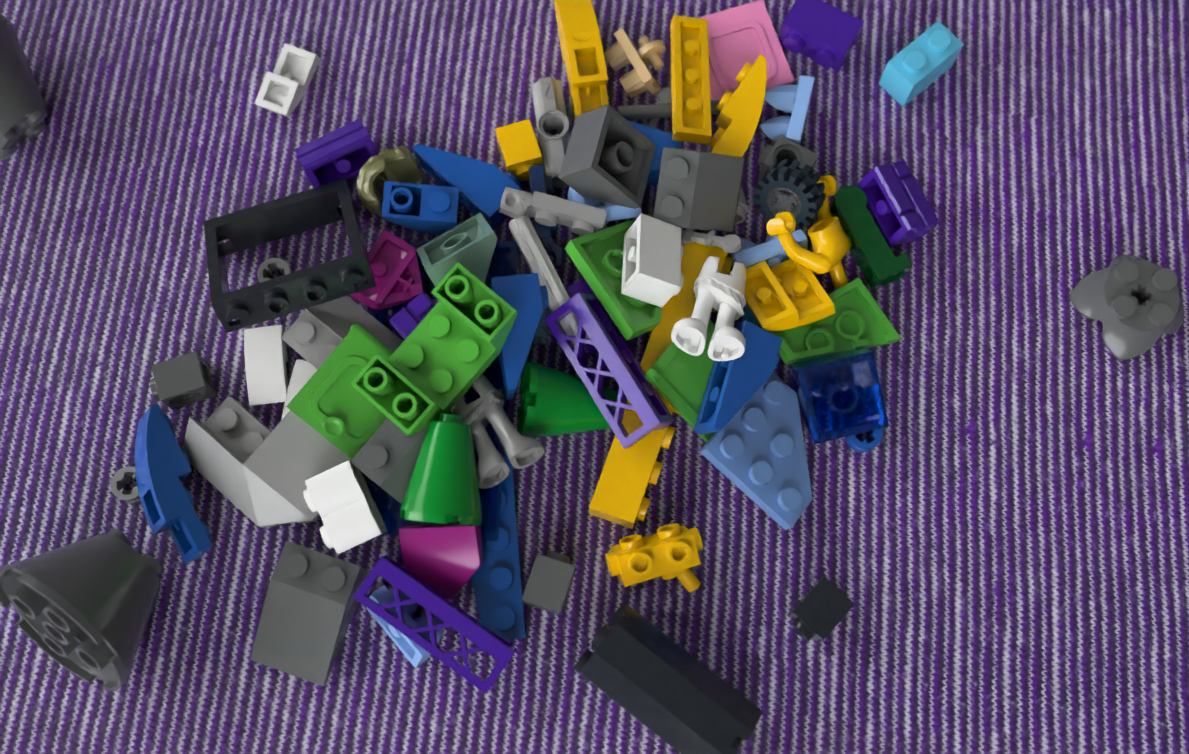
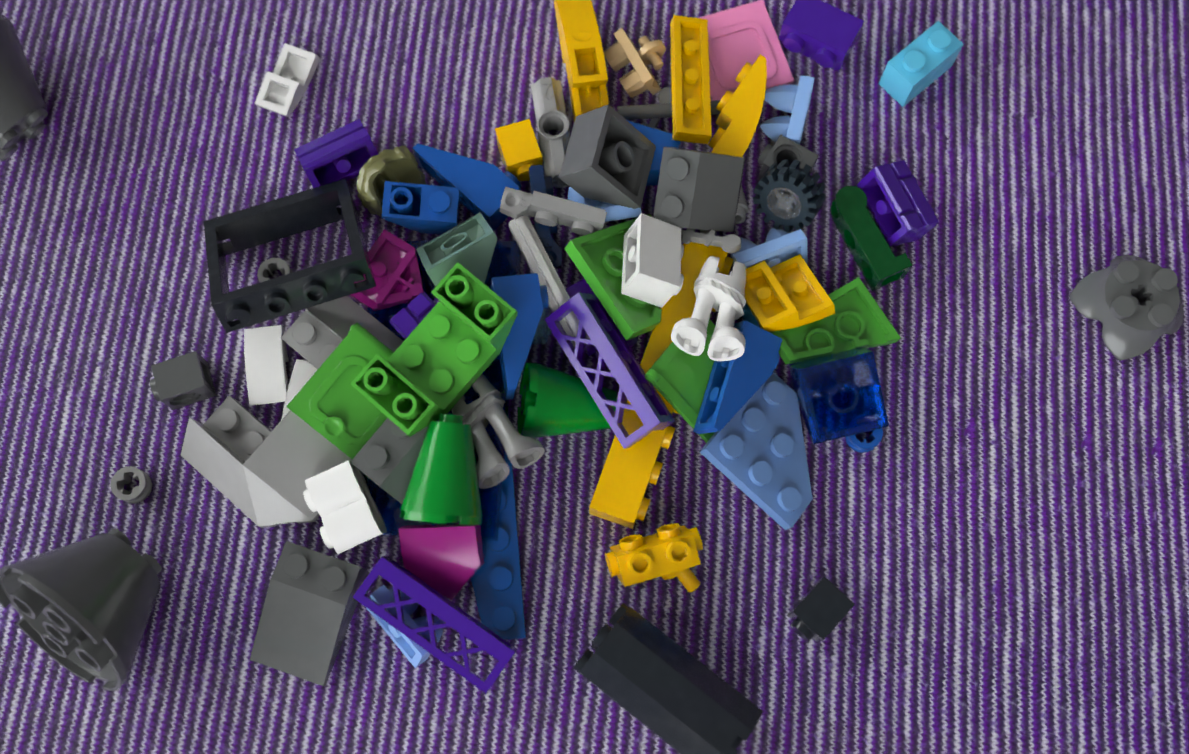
blue slope [134,404,213,564] -> none
dark grey brick [522,551,576,616] -> none
yellow piece [766,175,851,289] -> none

